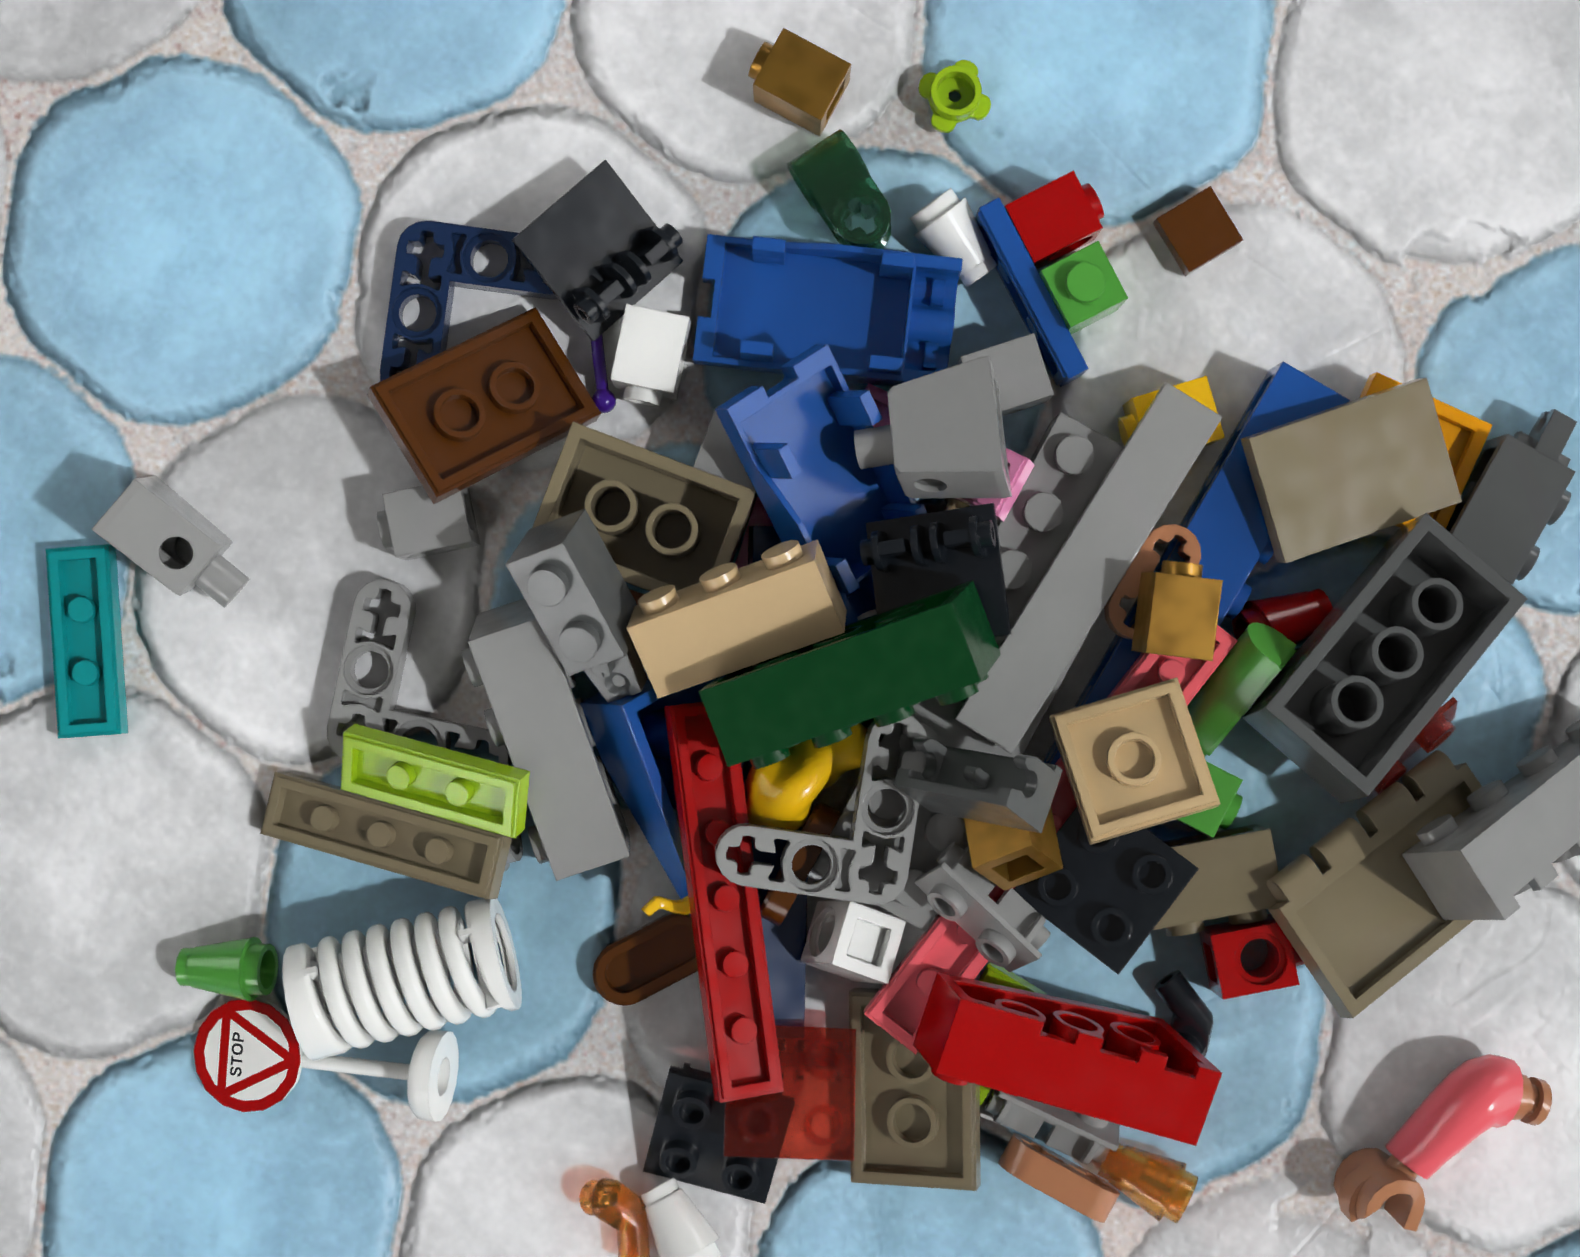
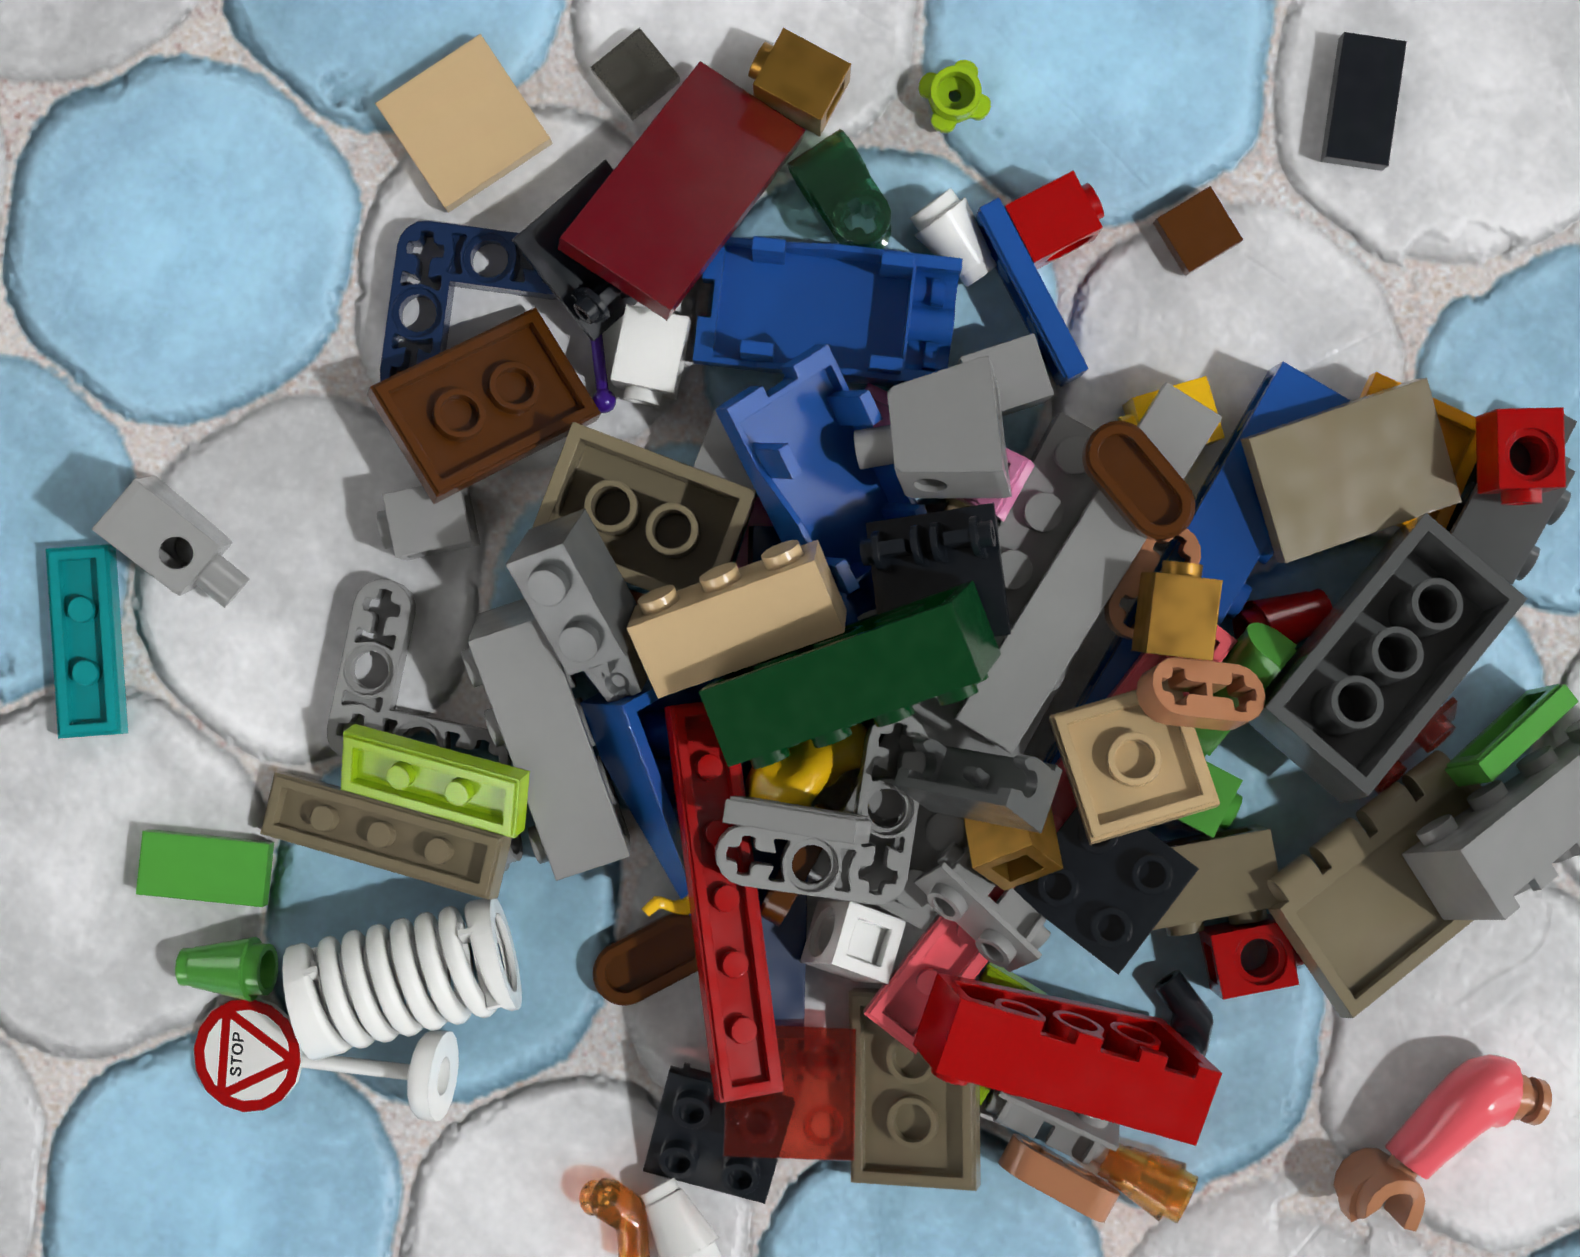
bright green brick [1039,241,1128,334] -> none
none -> bright green tile [136,829,274,907]
none -> tan tile [375,34,553,213]
none -> dark red tile [558,61,805,321]
none -> clear smoke tile [591,27,680,121]
none -> light grey tile [722,796,872,845]
none -> reddish brown tile [1082,421,1195,541]
none -> nougat beam [1136,657,1265,731]
none -> black tile [1320,32,1407,171]
none -> bright green tile [1444,684,1579,787]
none -> red brick [1475,407,1566,505]

